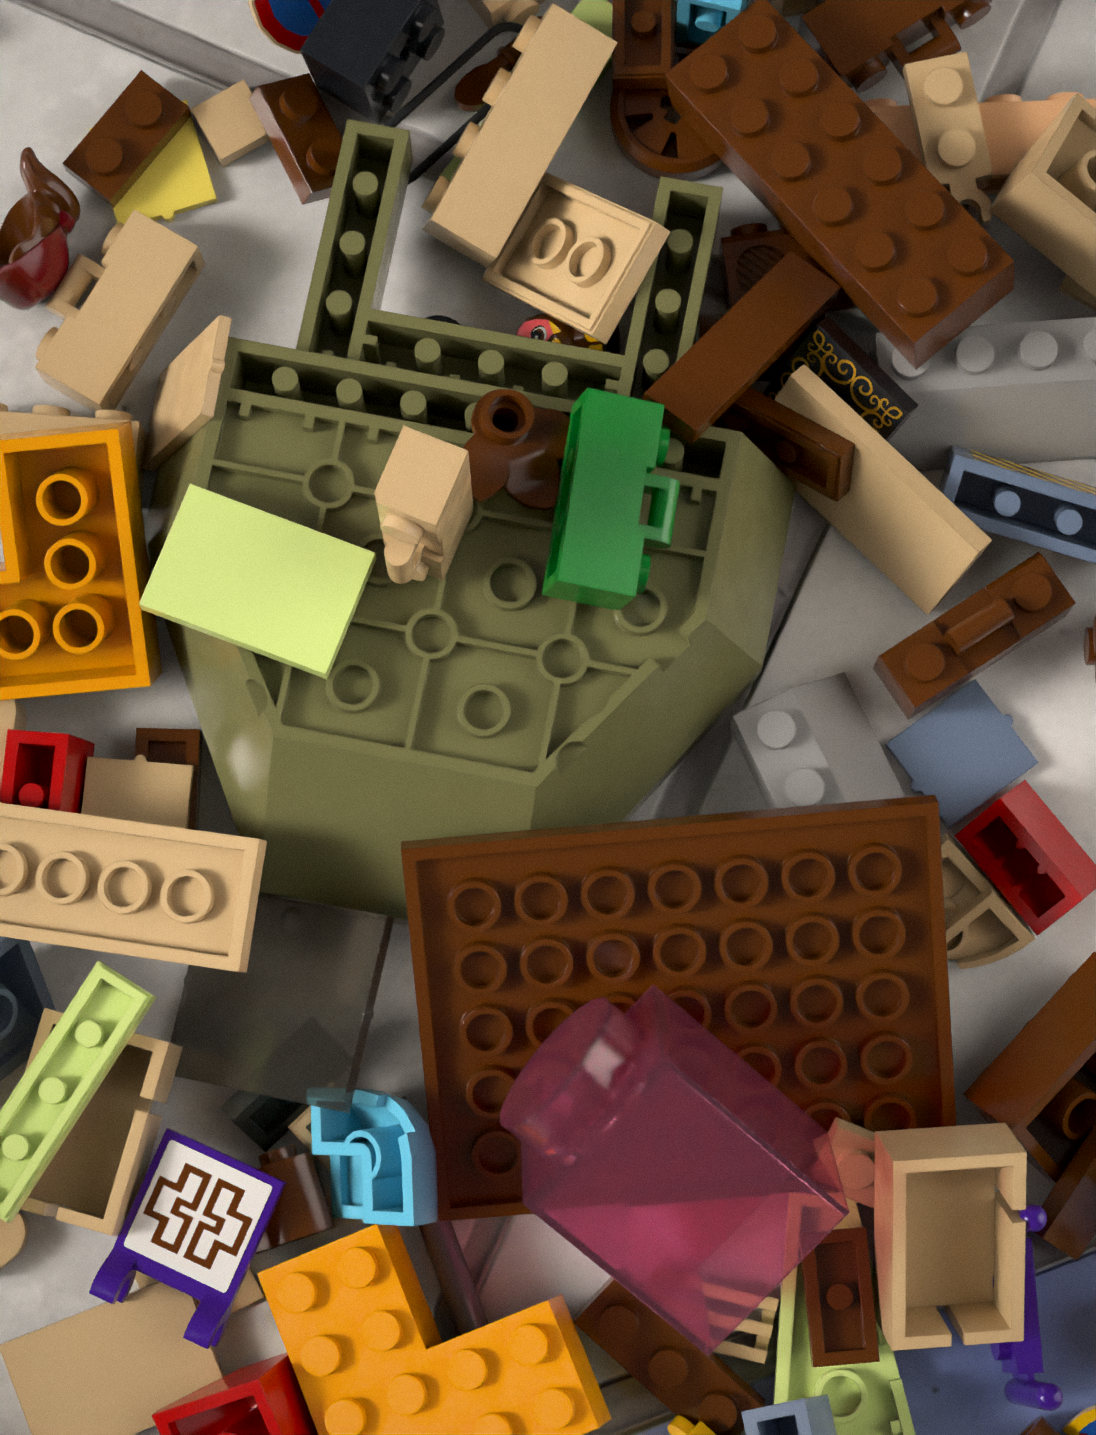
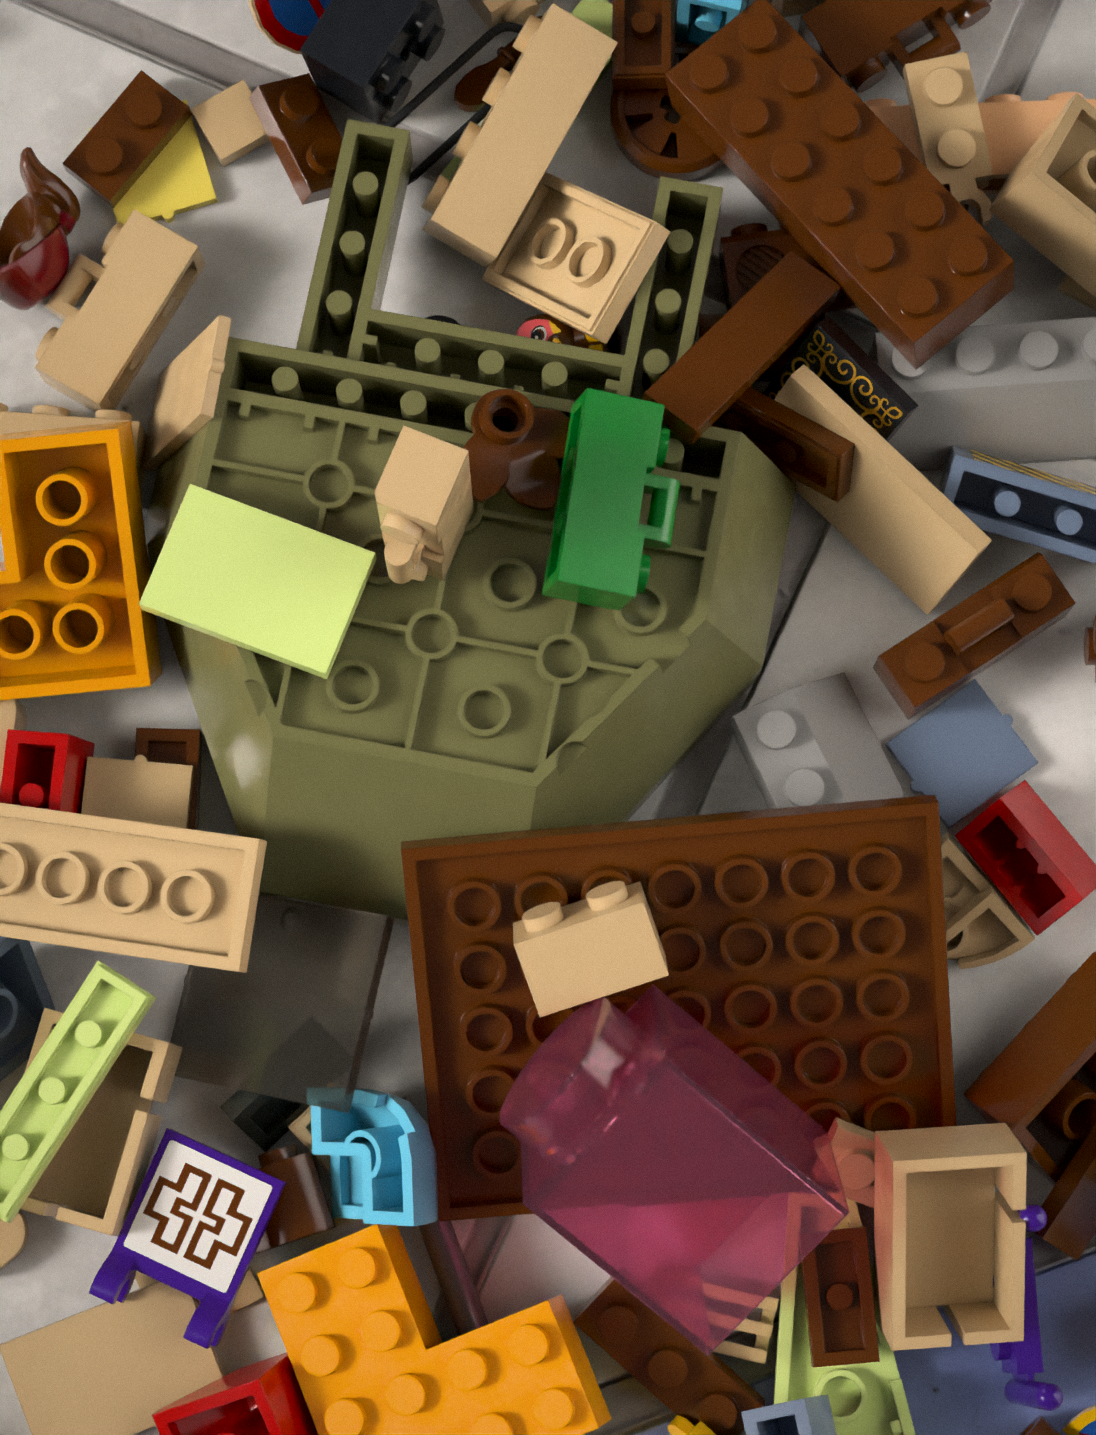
none -> tan brick [513,881,669,1017]

